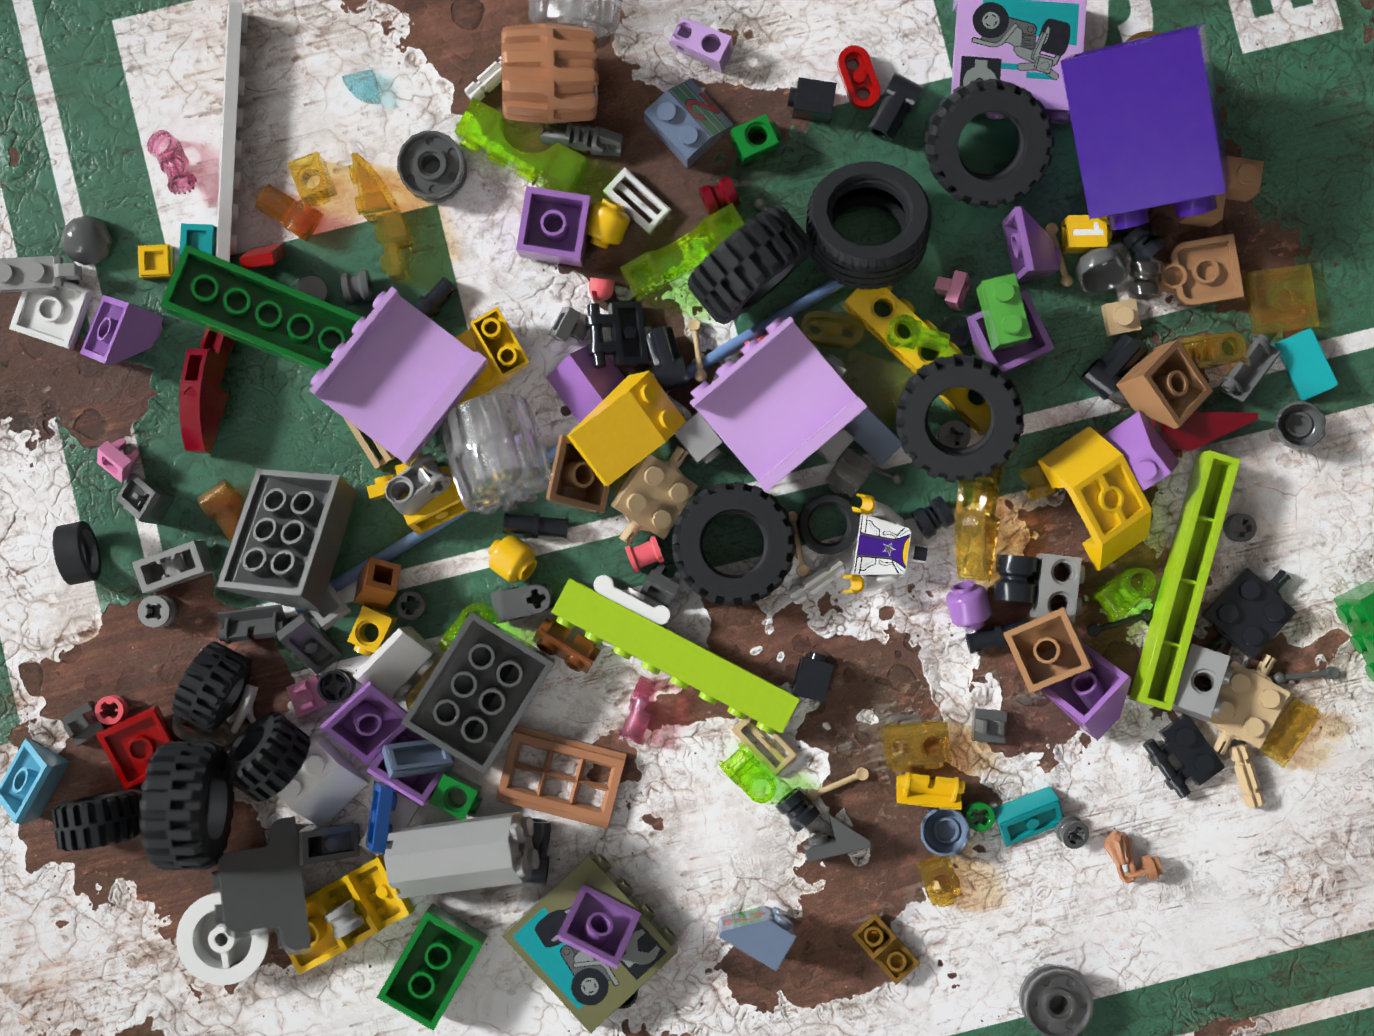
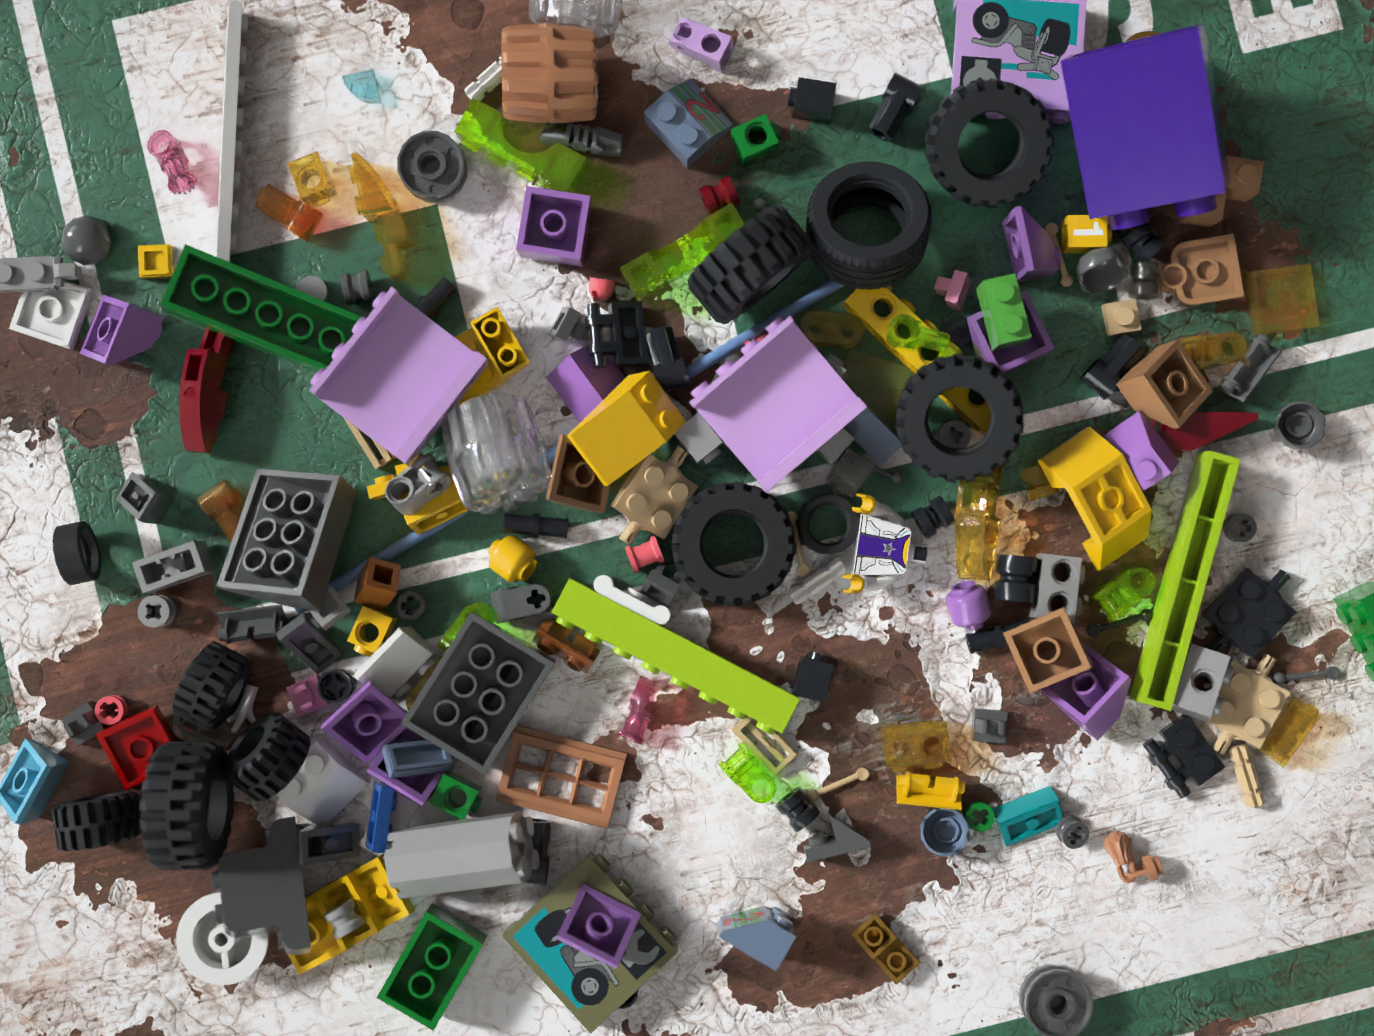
bright pink tile [97,438,139,483] -> none
teal tile [179,223,217,256] -> none
red tile [239,243,286,270] -> none
yellow head [587,198,630,249] -> none
white tile [603,167,672,235] -> none
tan hinge [688,319,707,382] -> none
red plate [837,45,881,110] -> none
clear yellow brick [915,855,963,907] -> none
teal slope [1274,328,1338,401] -> none

